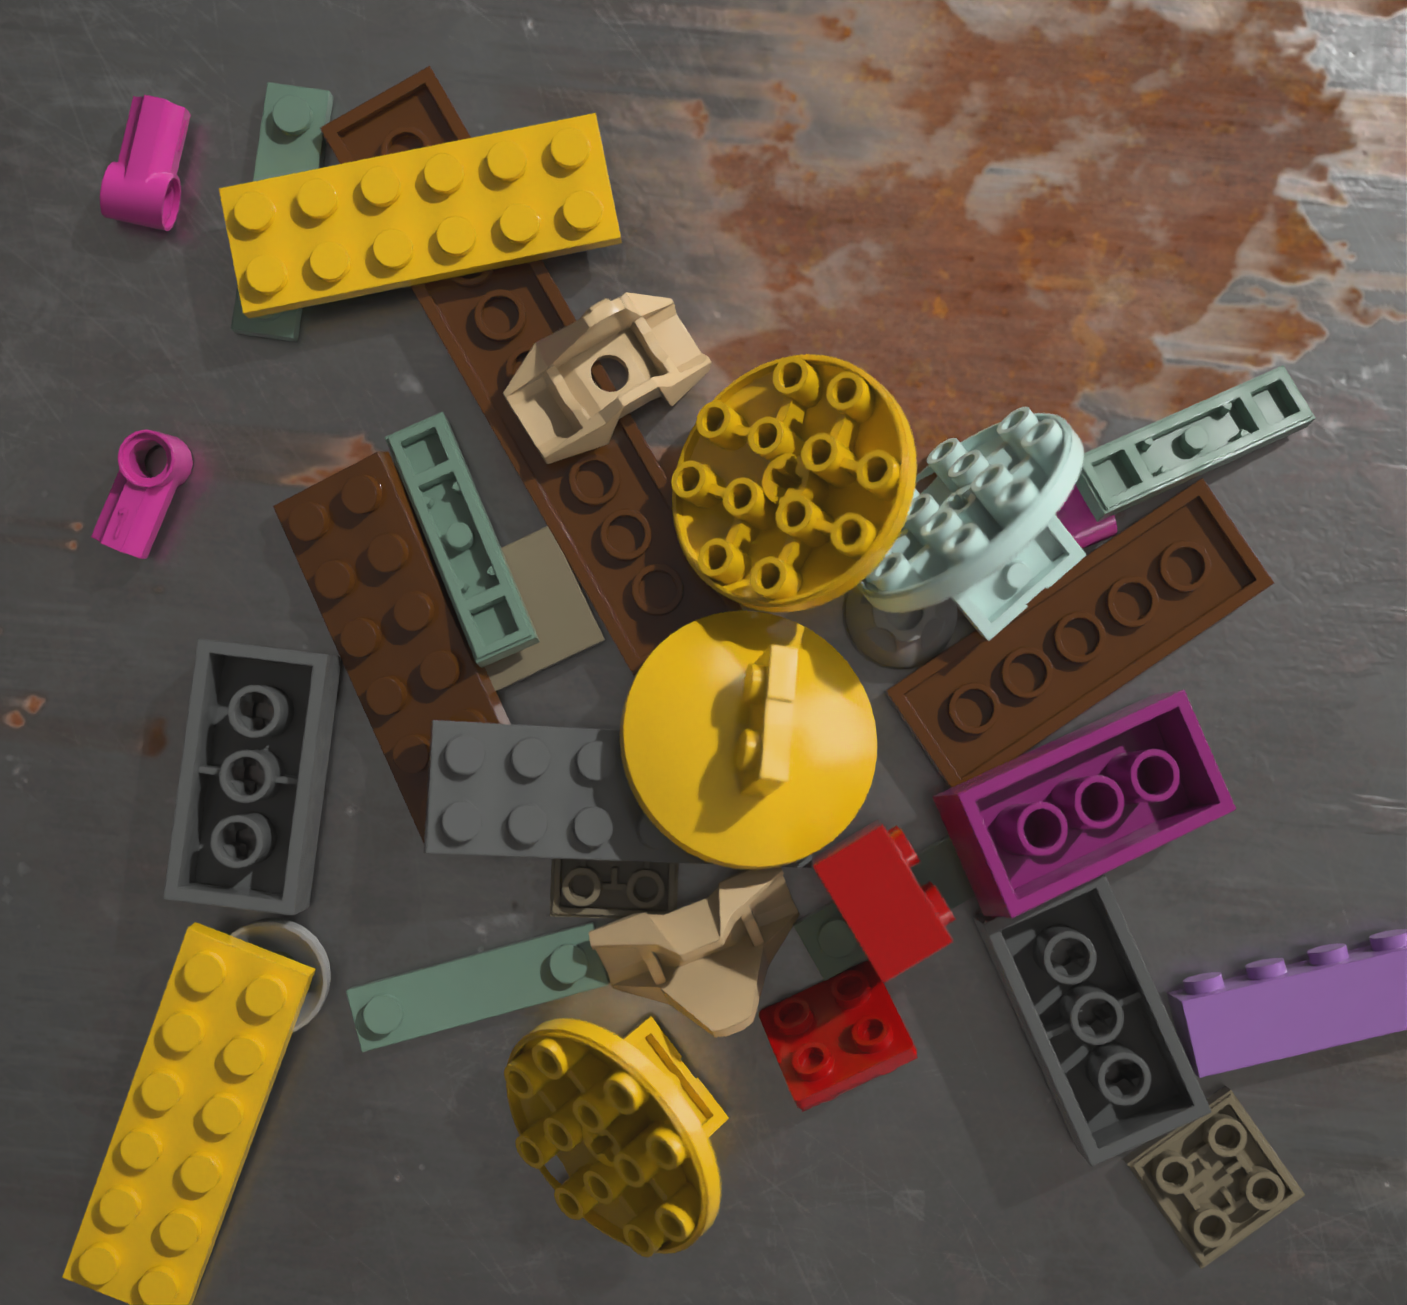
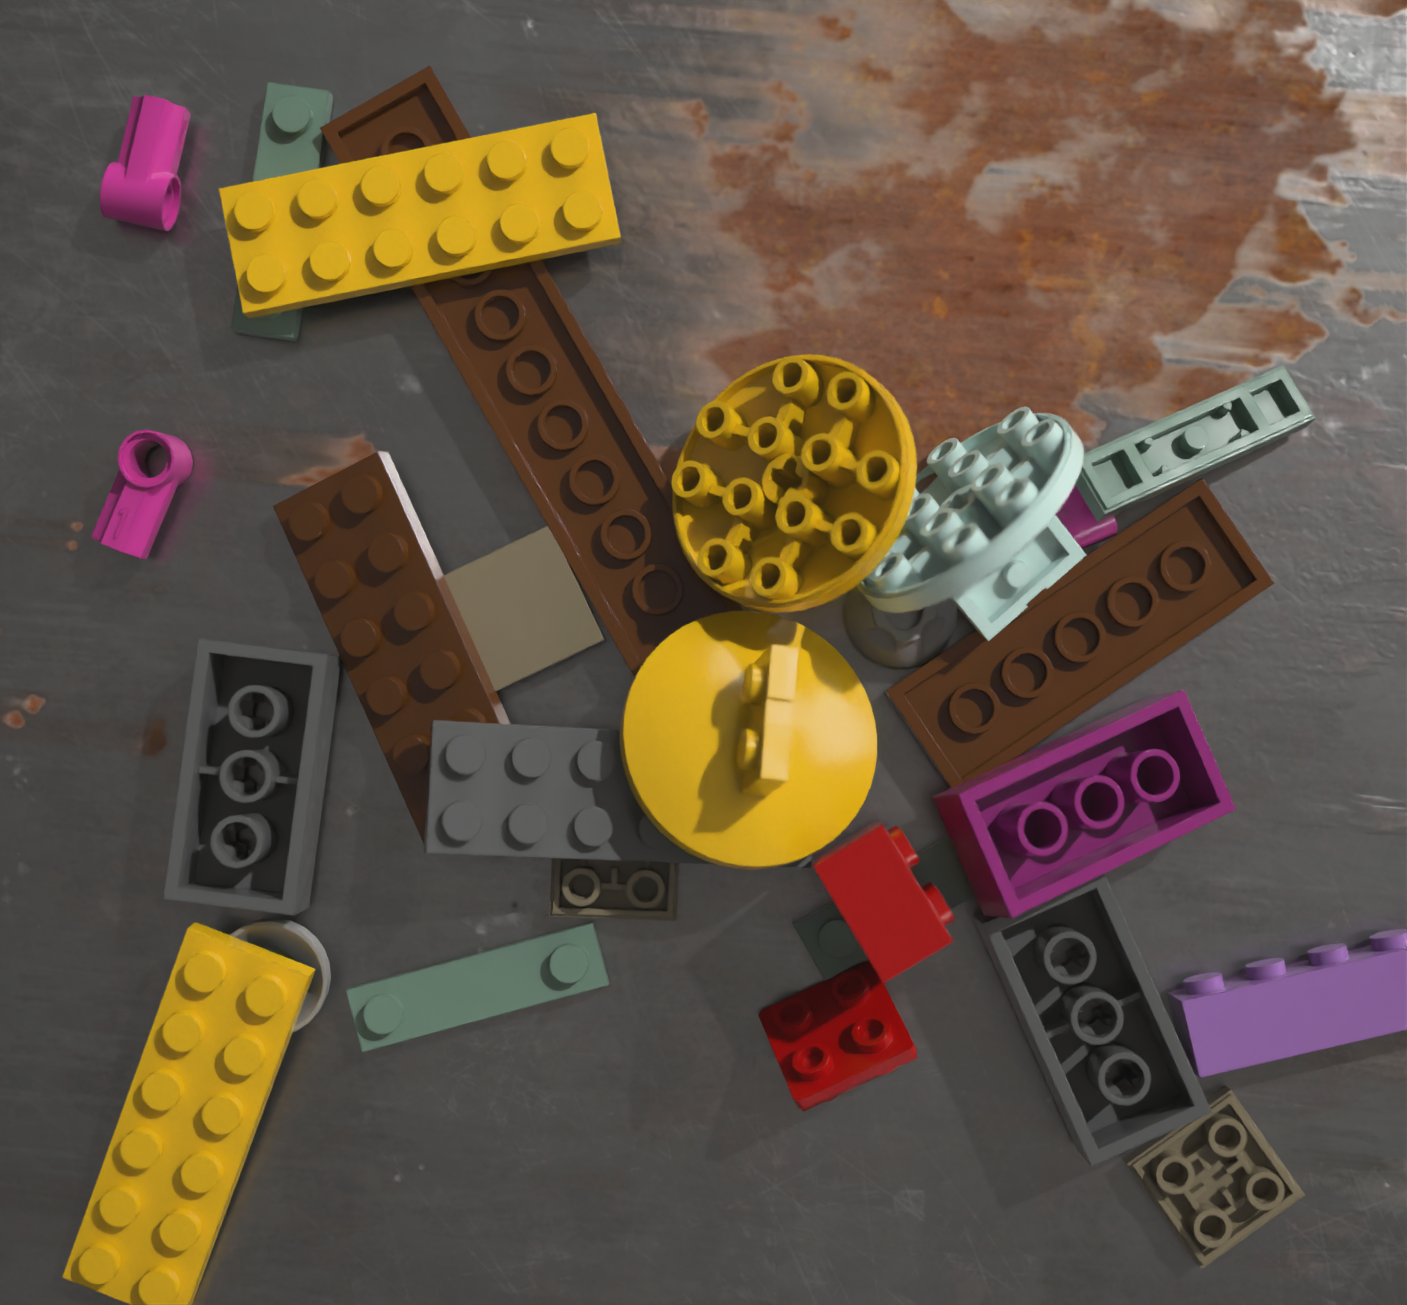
sand green plate [385,412,540,668] -> none
tan piece [503,292,711,464] -> none
yellow bracket [504,1016,729,1257] -> none
tan piece [589,867,800,1037] -> none

